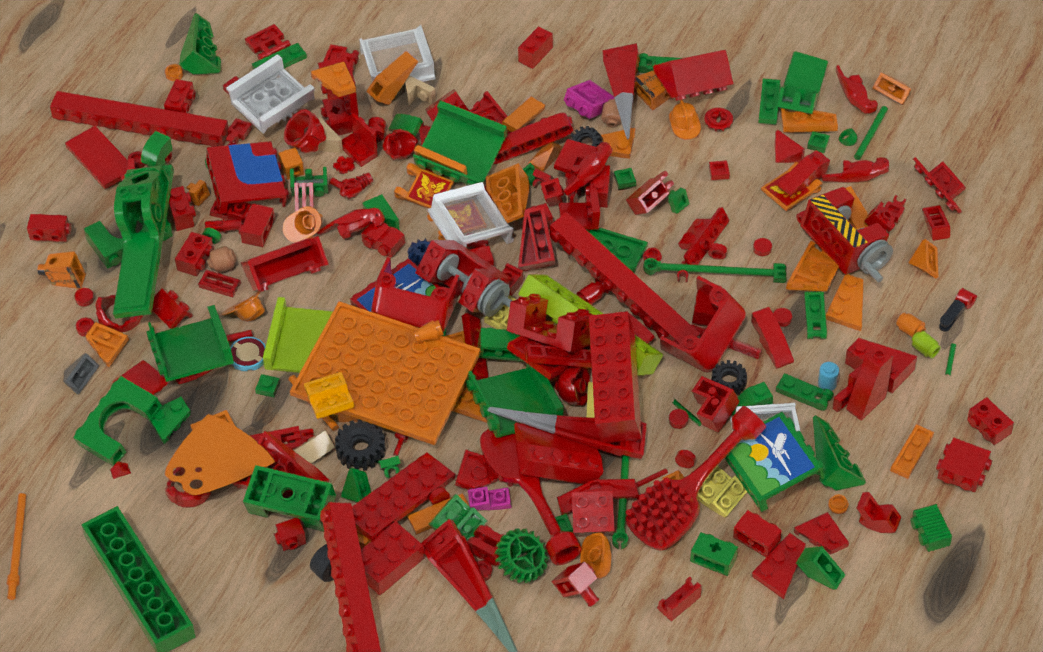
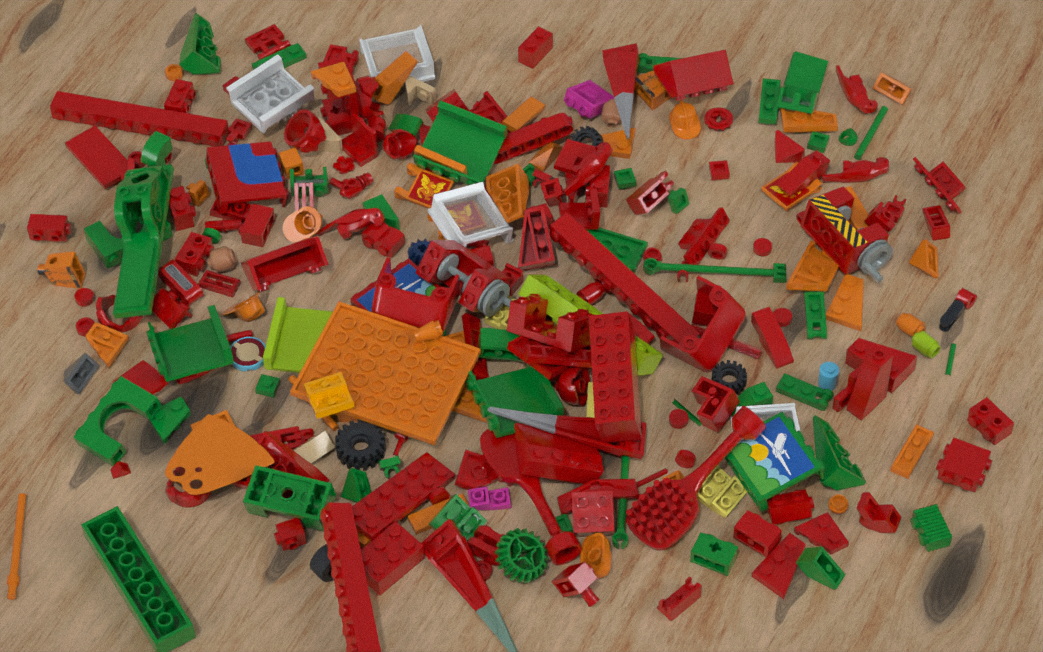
none -> red beam [158,259,204,305]
none -> red piece [355,75,384,121]
none -> red brick [767,489,814,524]

